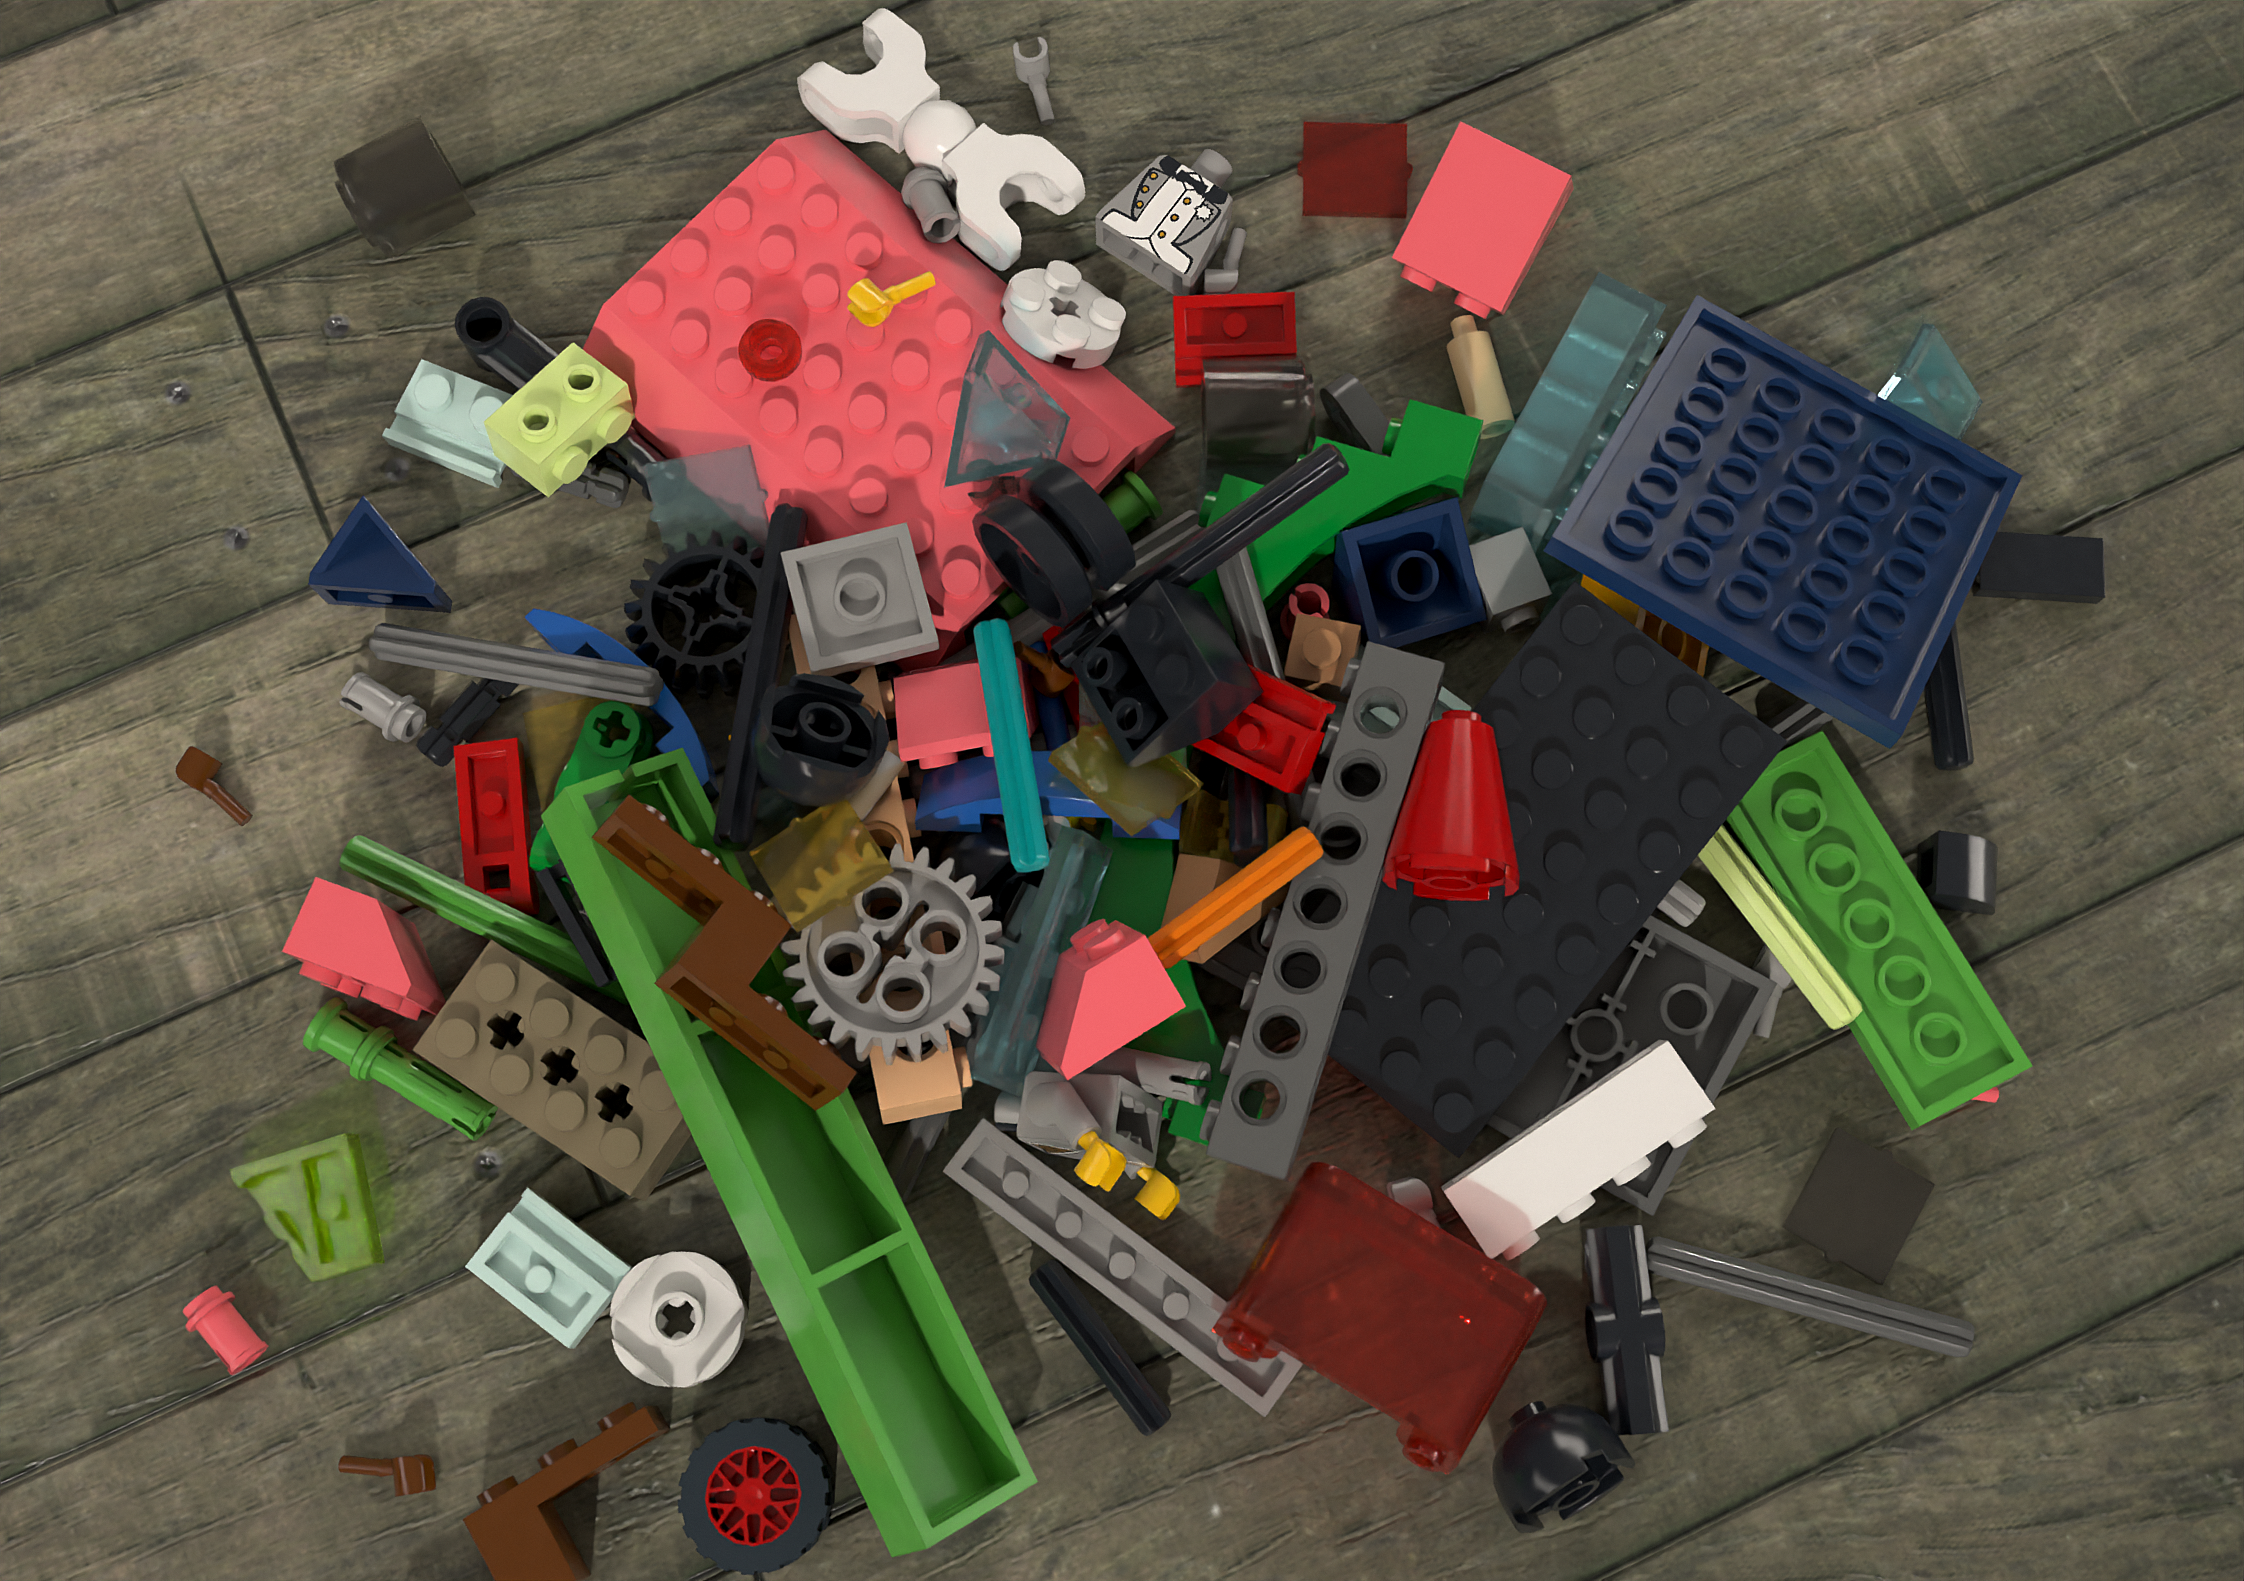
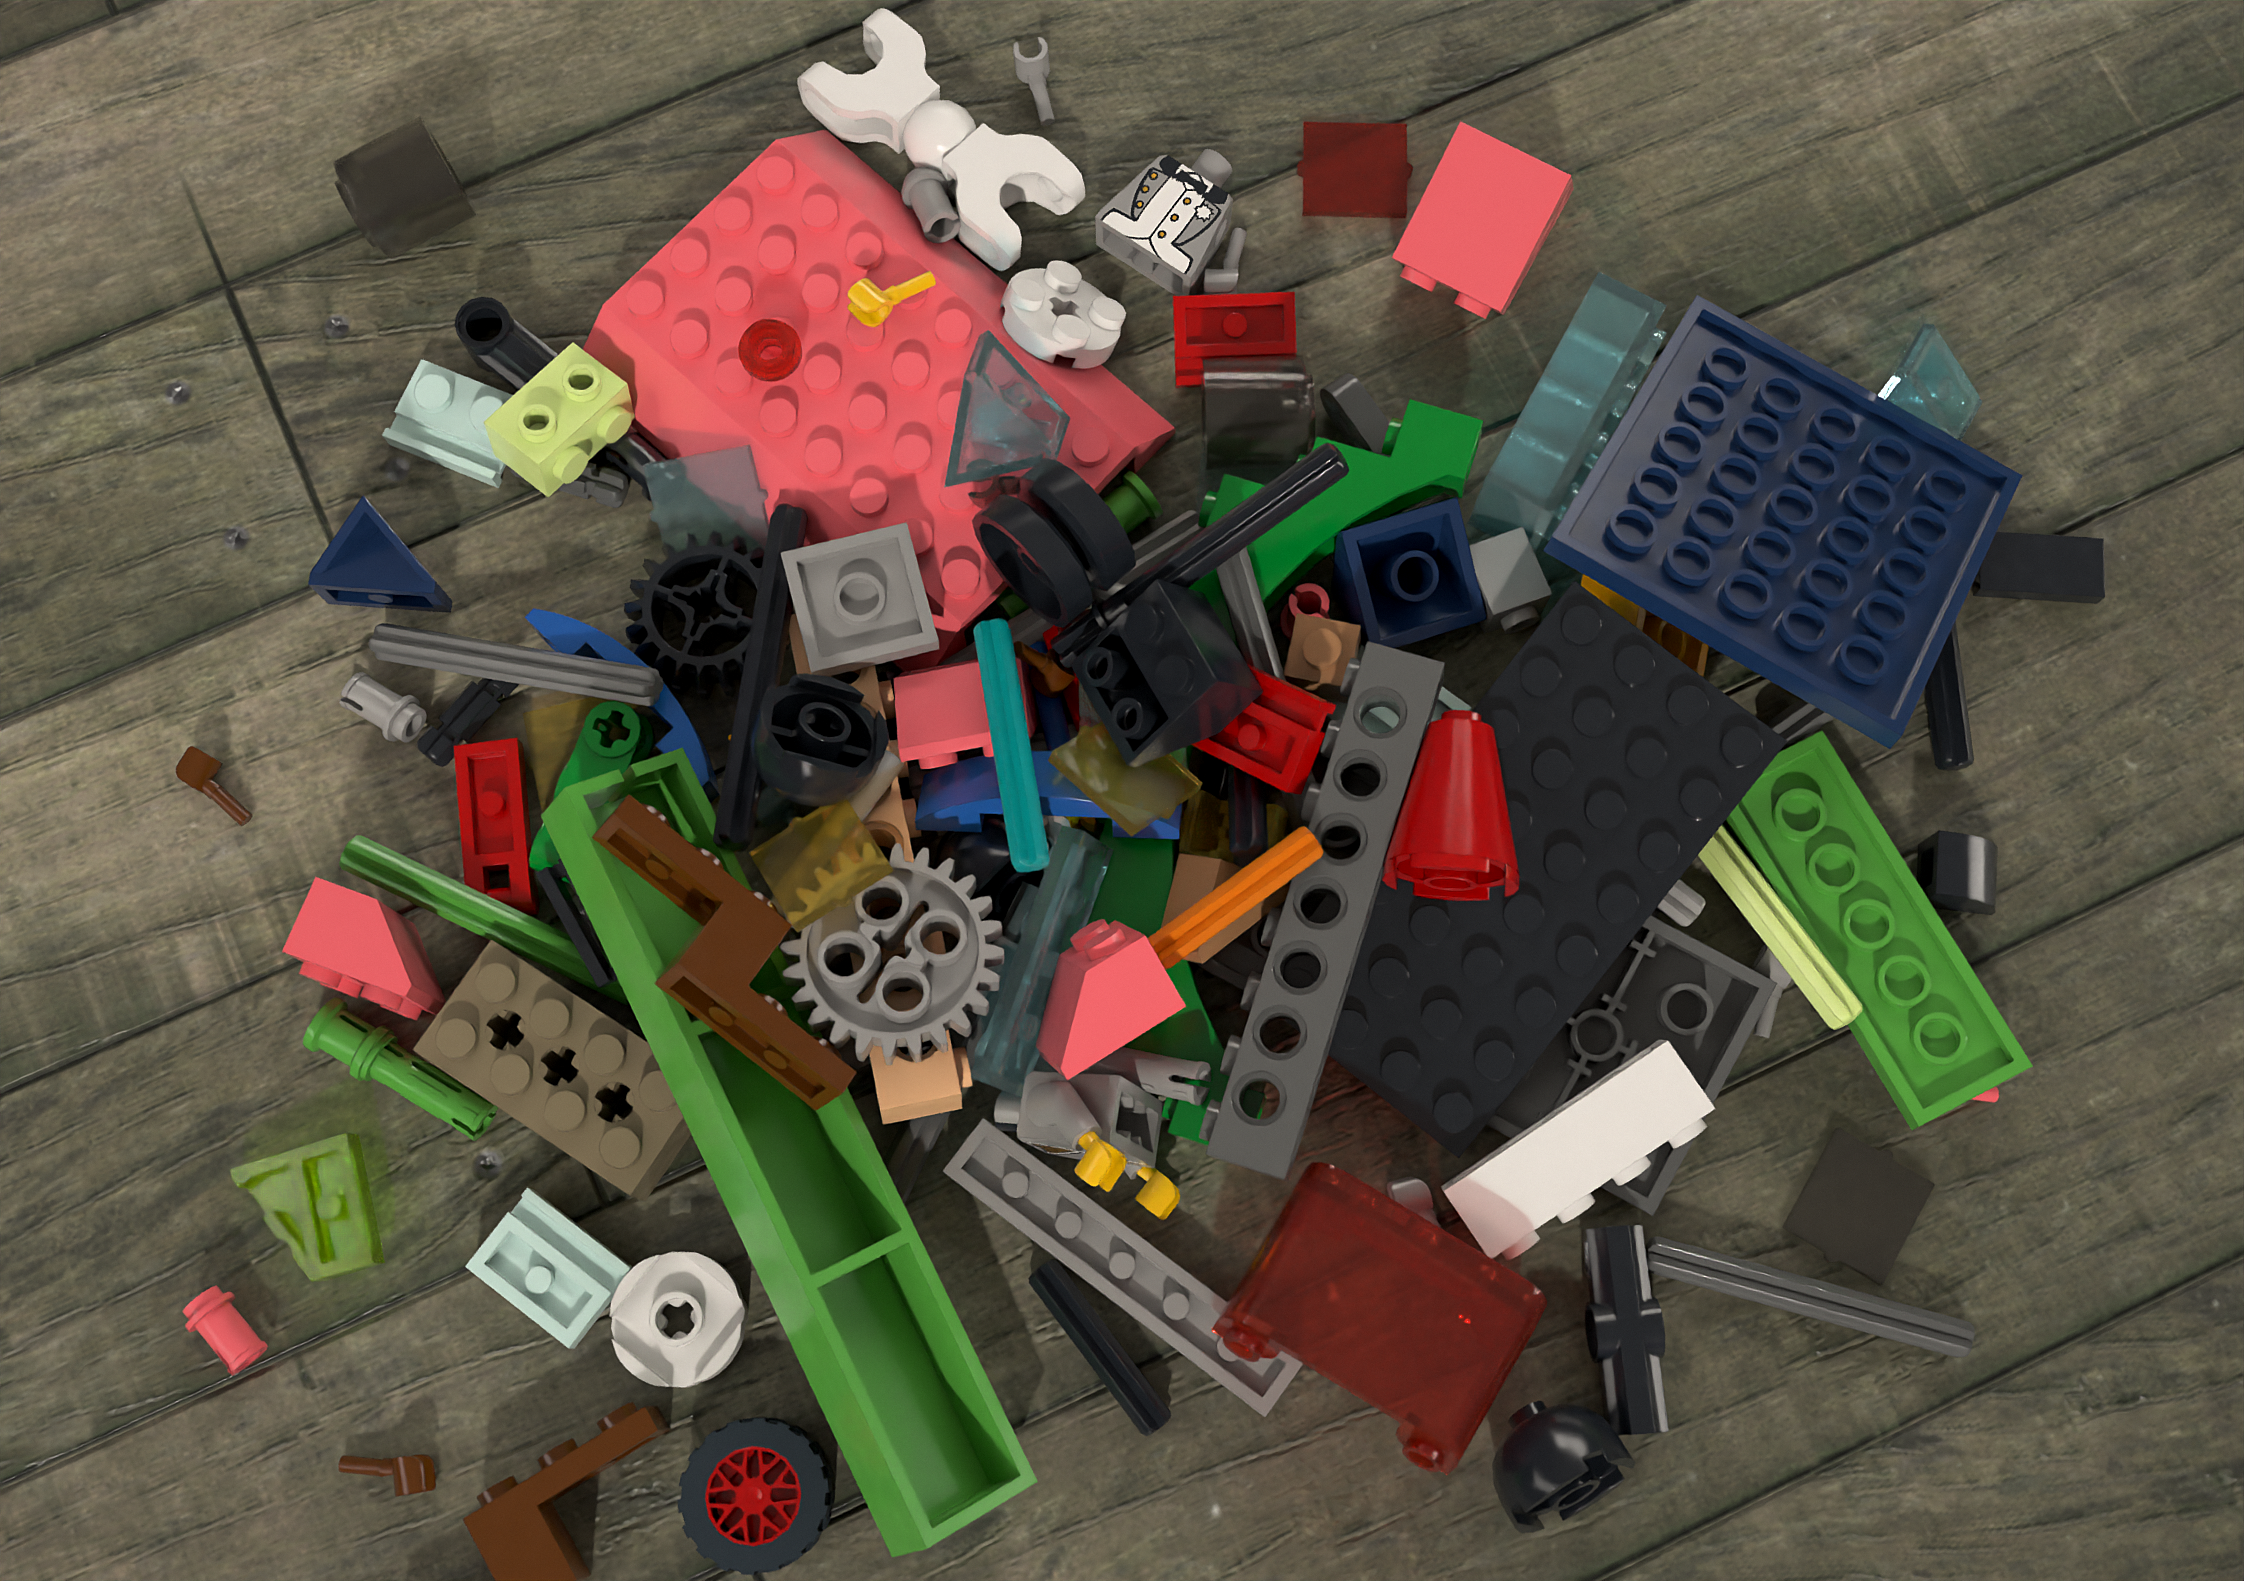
tan cylinder [1447,315,1516,439] -> none

